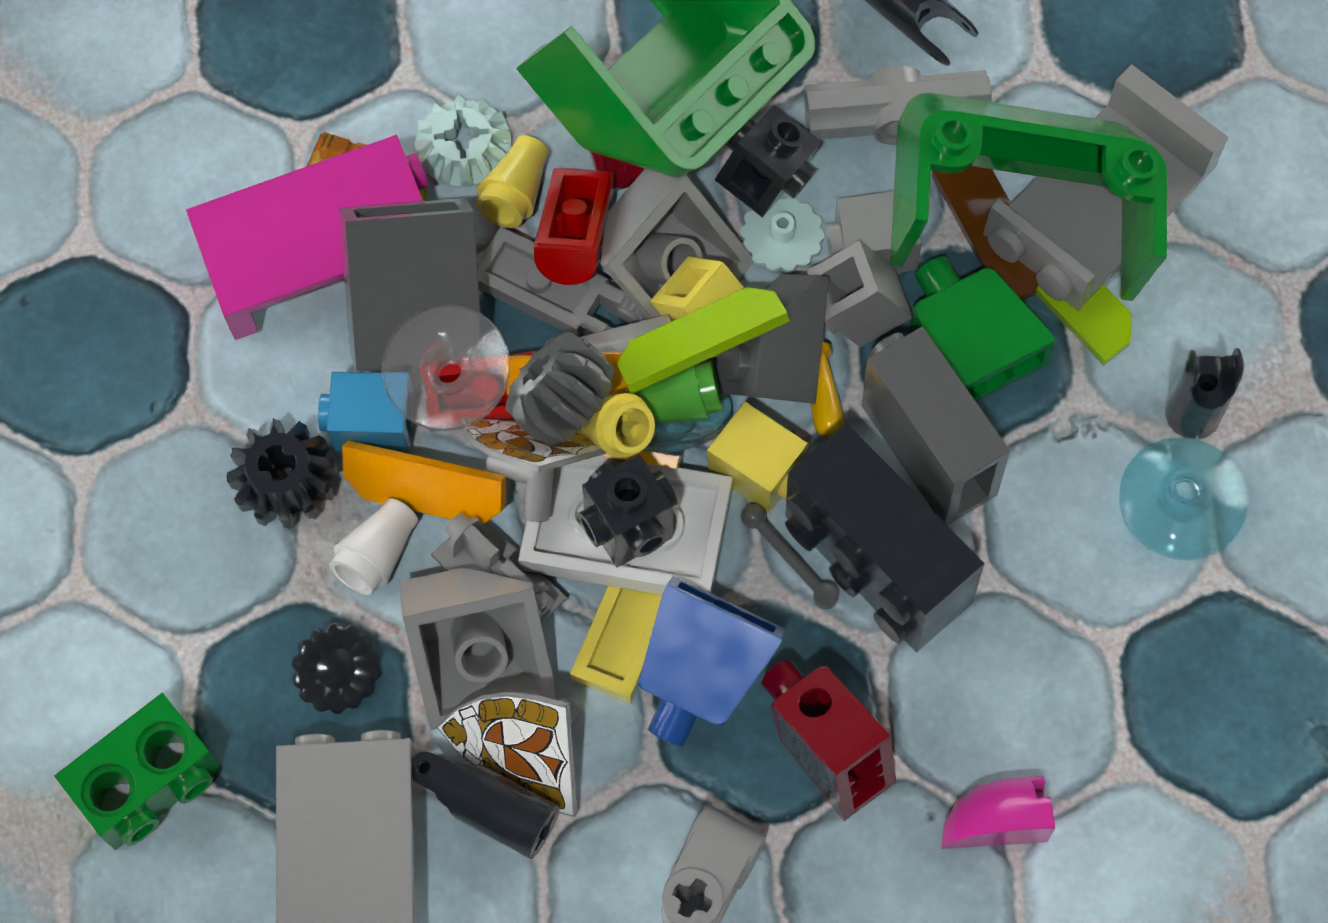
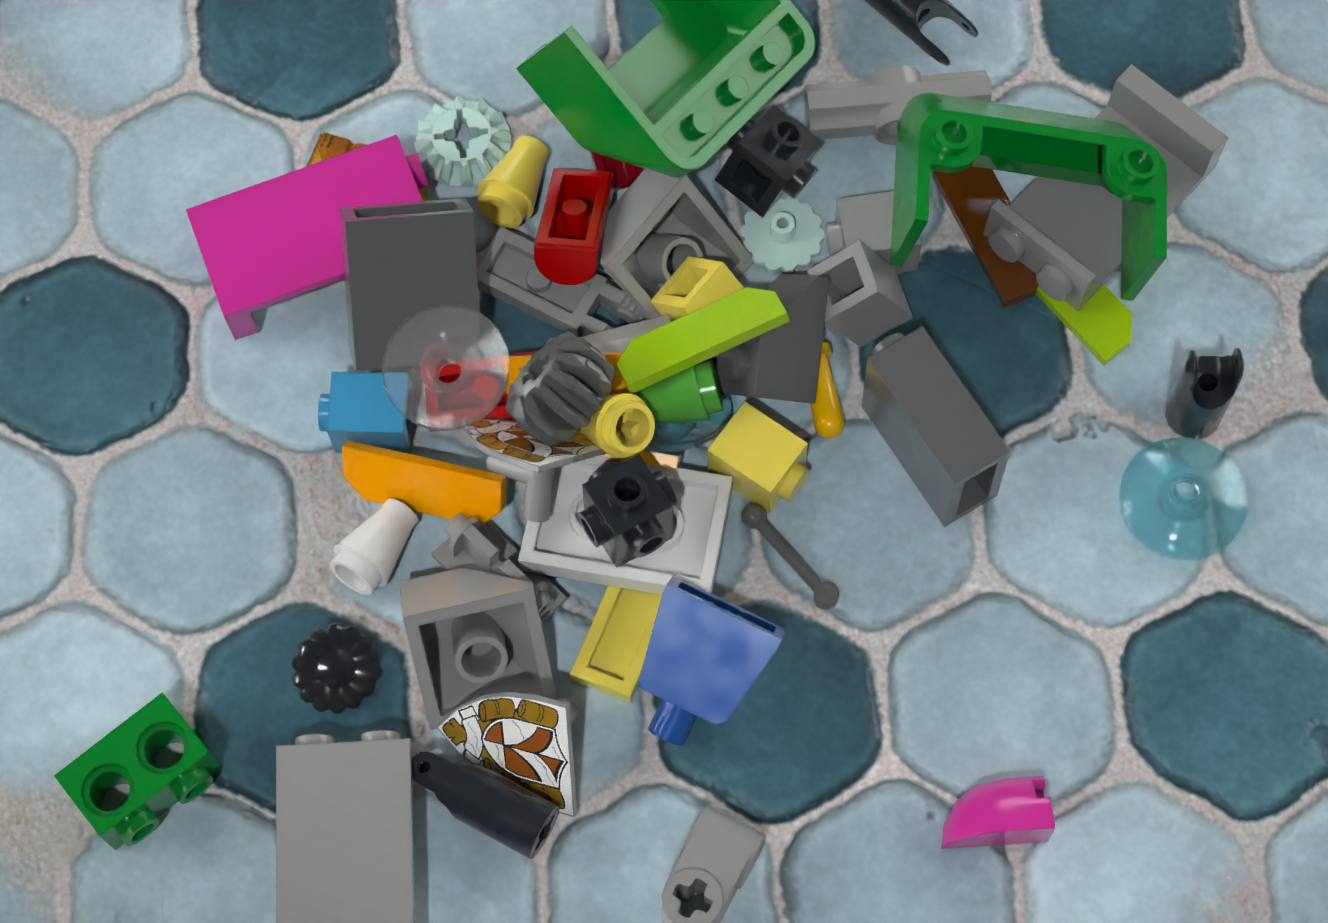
black gear [226,418,337,530] -> none
dark red torso [761,659,896,821] -> none
black piece [785,423,985,653] -> none
green torso [910,256,1056,402] -> none

